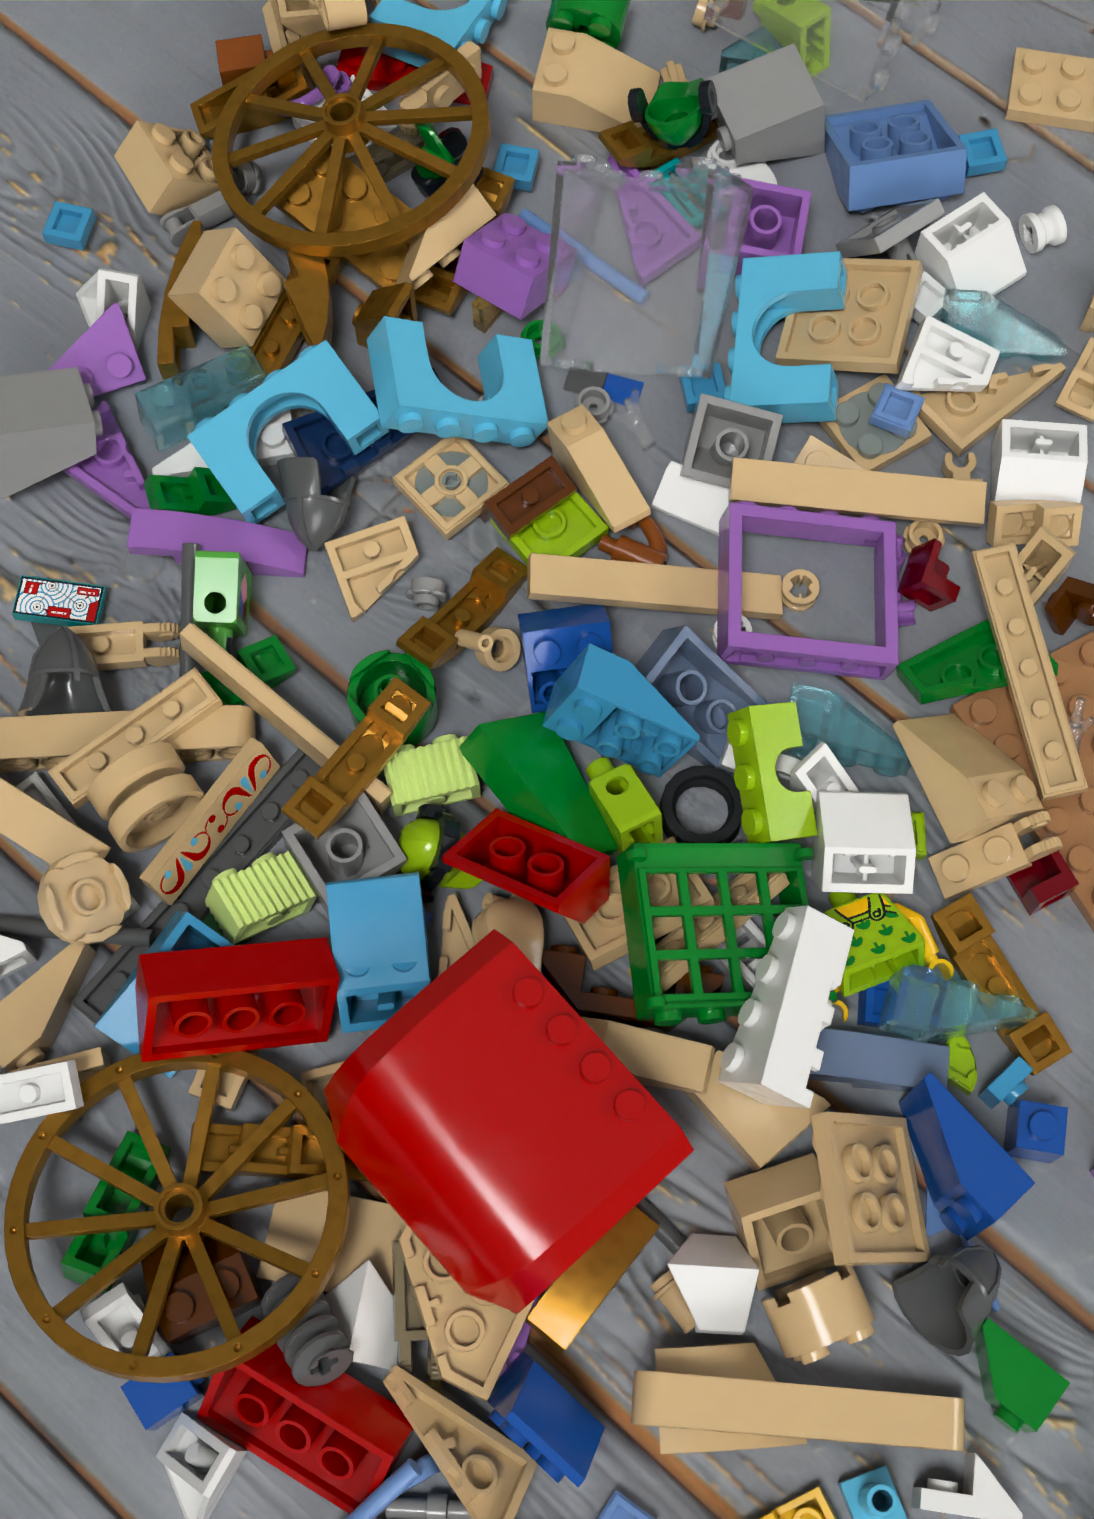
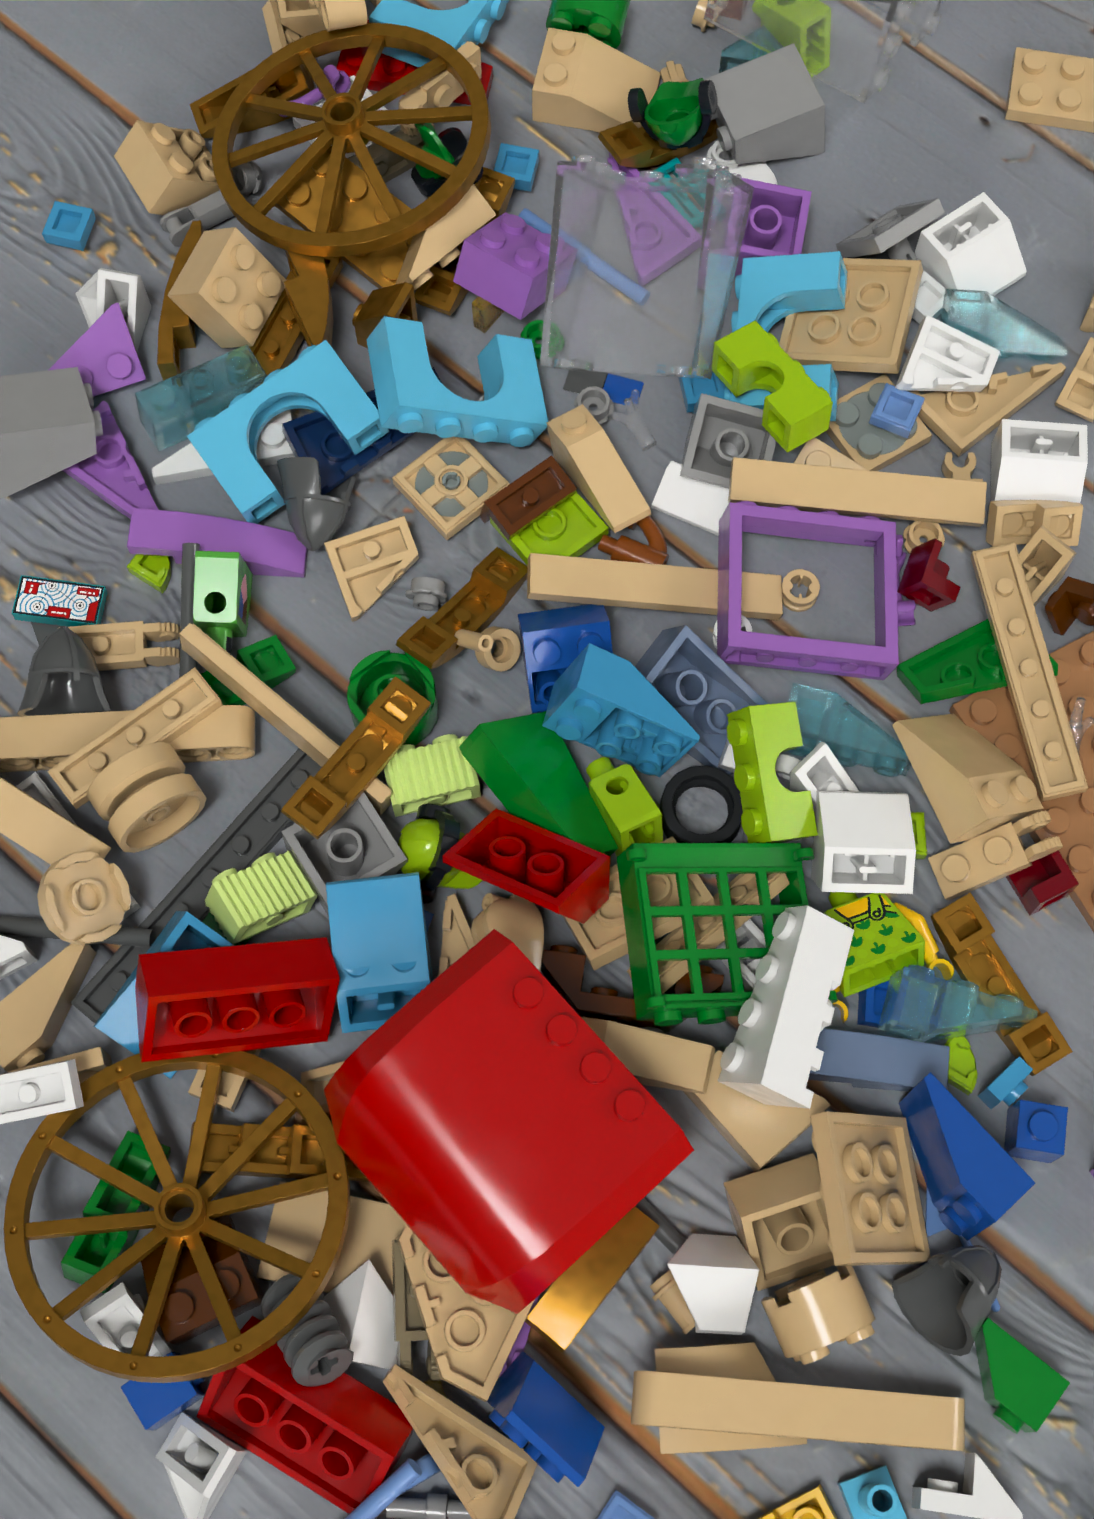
tan tile [139,738,280,906] -> none
green slope [143,467,238,516] -> none
dark orange brick [215,34,273,85] -> none
medium blue slope [825,99,967,213] -> none
dark azure plate [958,128,1008,177] -> none
white wheel [1018,205,1067,254] -> none
none -> lime tile [127,554,172,594]
none -> lime arch [712,320,833,453]

